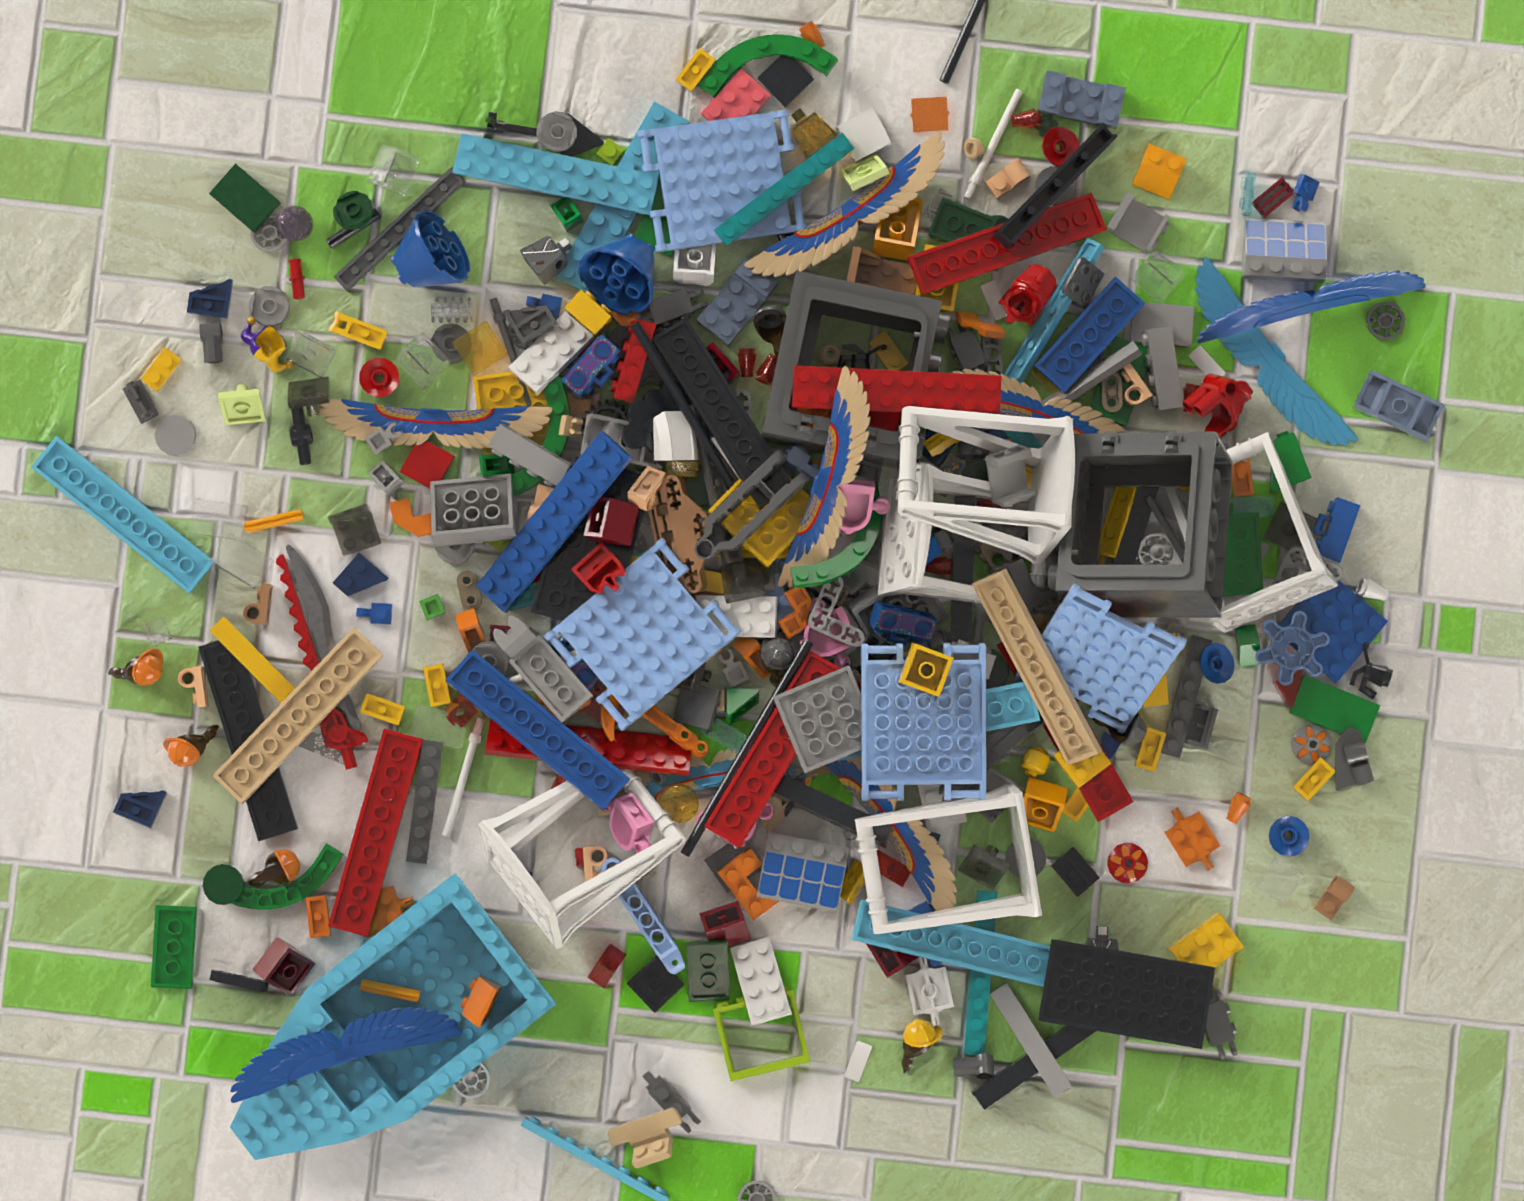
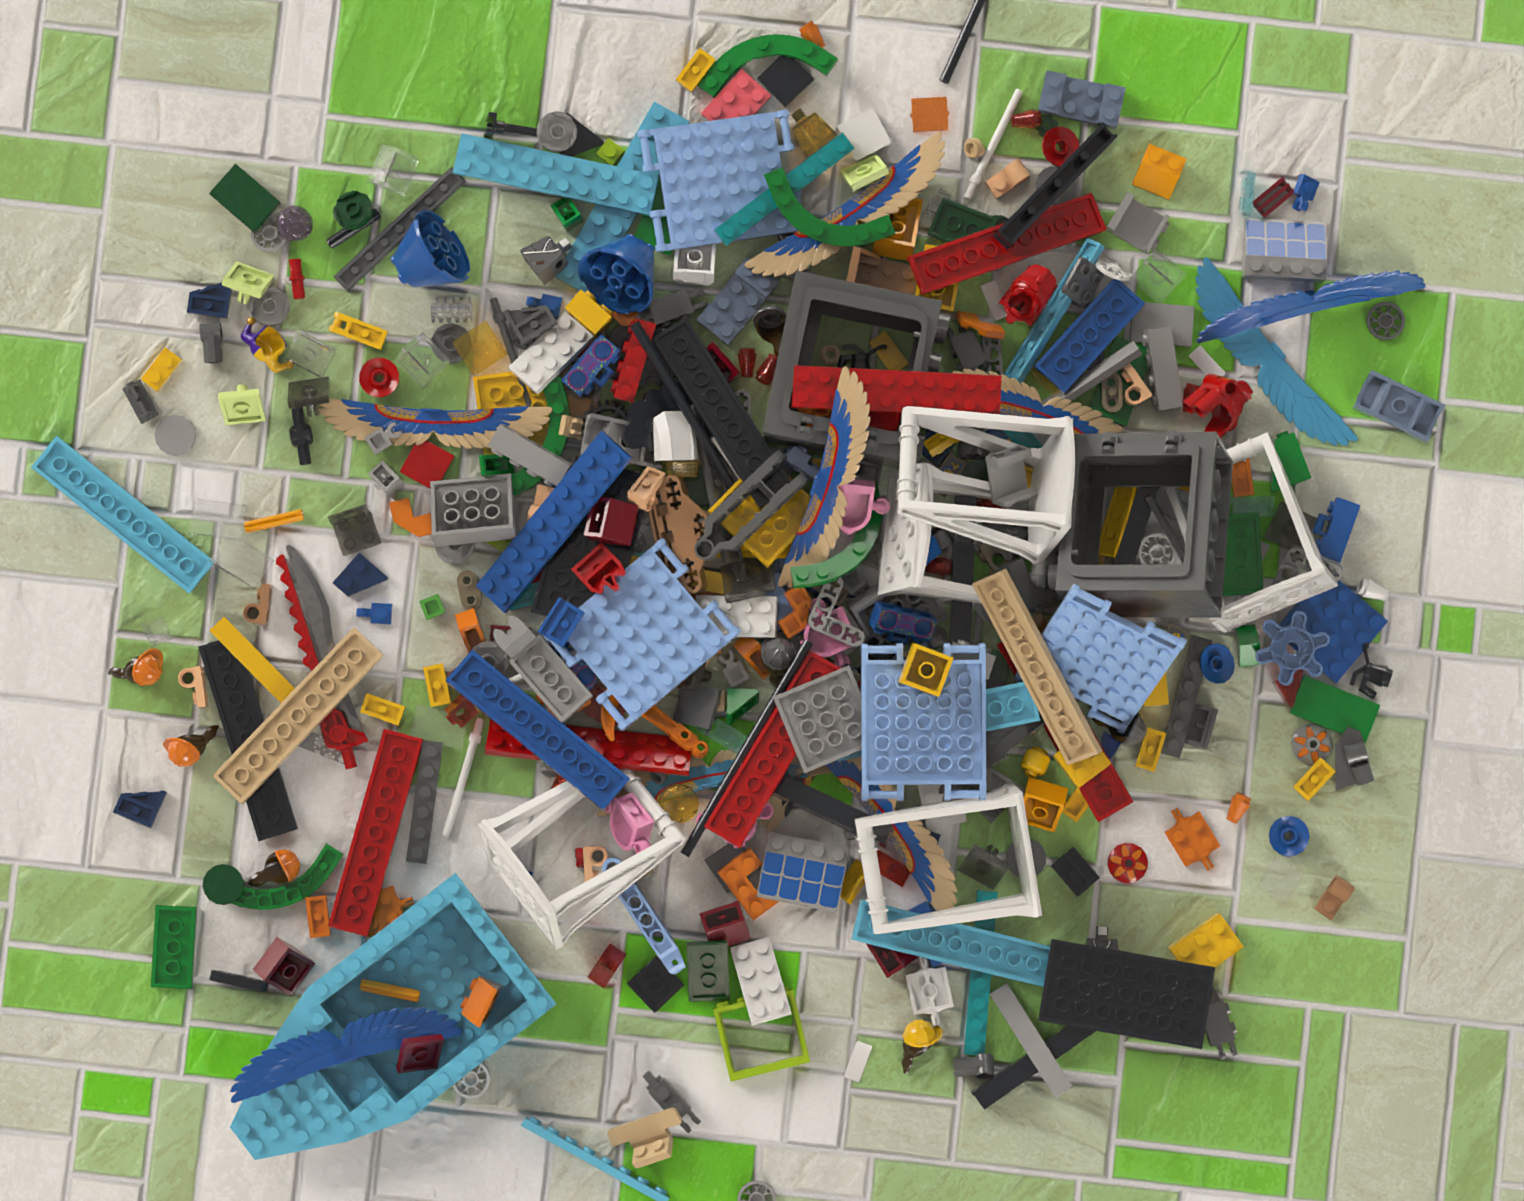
none -> yellowish green tile [222,261,274,304]
none -> dark red plate [396,1034,444,1074]
none -> blue plate [537,597,585,648]
none -> green plate [764,167,896,247]
none -> white wheel [1095,258,1132,281]

